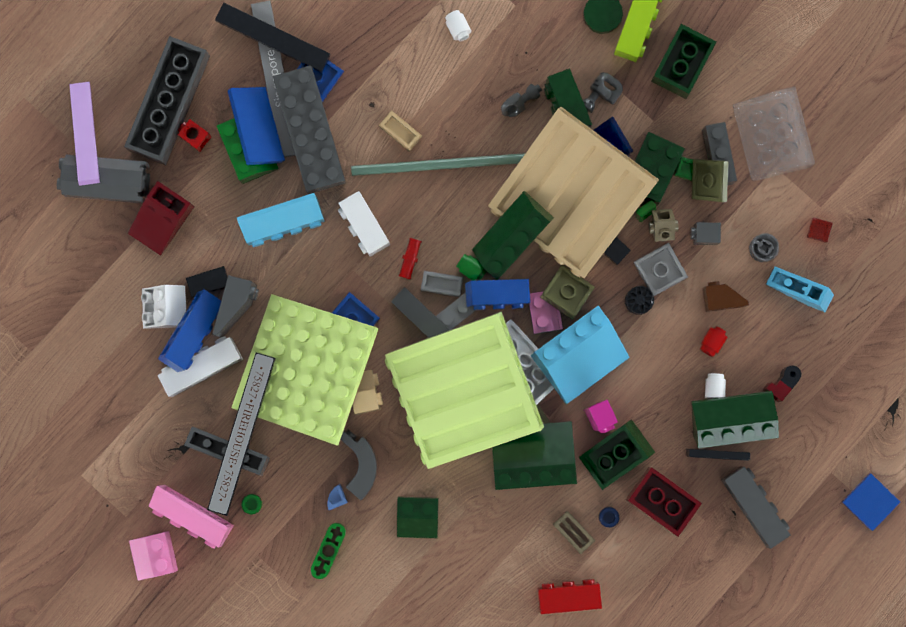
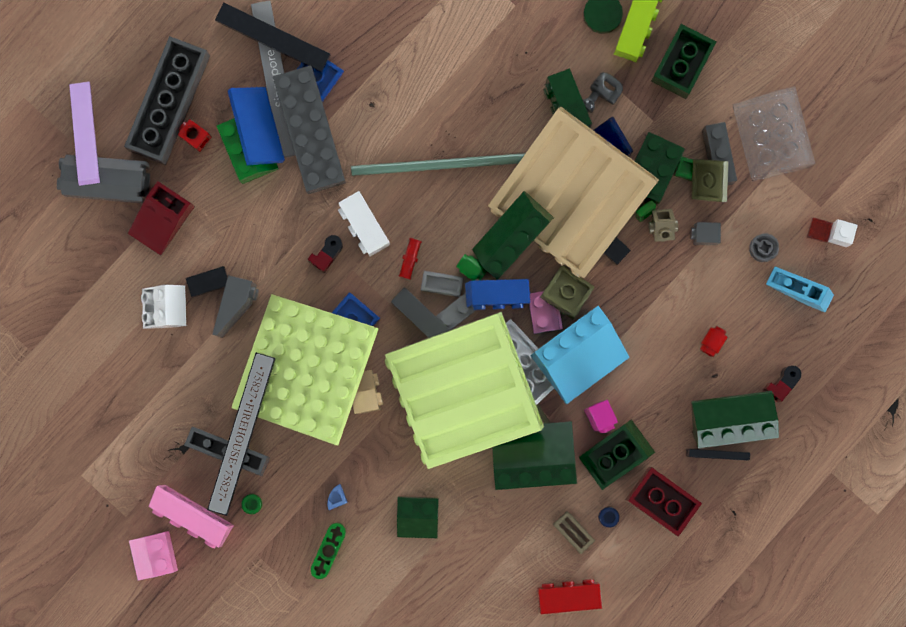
white brick [157,336,243,397] -> none
blue brick [158,289,221,372] -> none
medium azure slope [237,193,325,247] -> none
dark grey arch [341,429,377,500] -> none
tan tile [379,110,422,152] -> none
white brick [445,10,471,42] -> none
dark grey piece [501,84,542,117] -> none
black wheel [625,286,654,315] -> none
light grey tile [633,243,688,296] -> none
reddish brown slope [702,281,749,312] -> none
white brick [705,373,726,399] -> none
dark grey brick [721,466,791,549] -> none
blue tile [842,473,900,531] -> none
none -> leg [307,235,343,273]
none -> white brick [827,219,858,247]

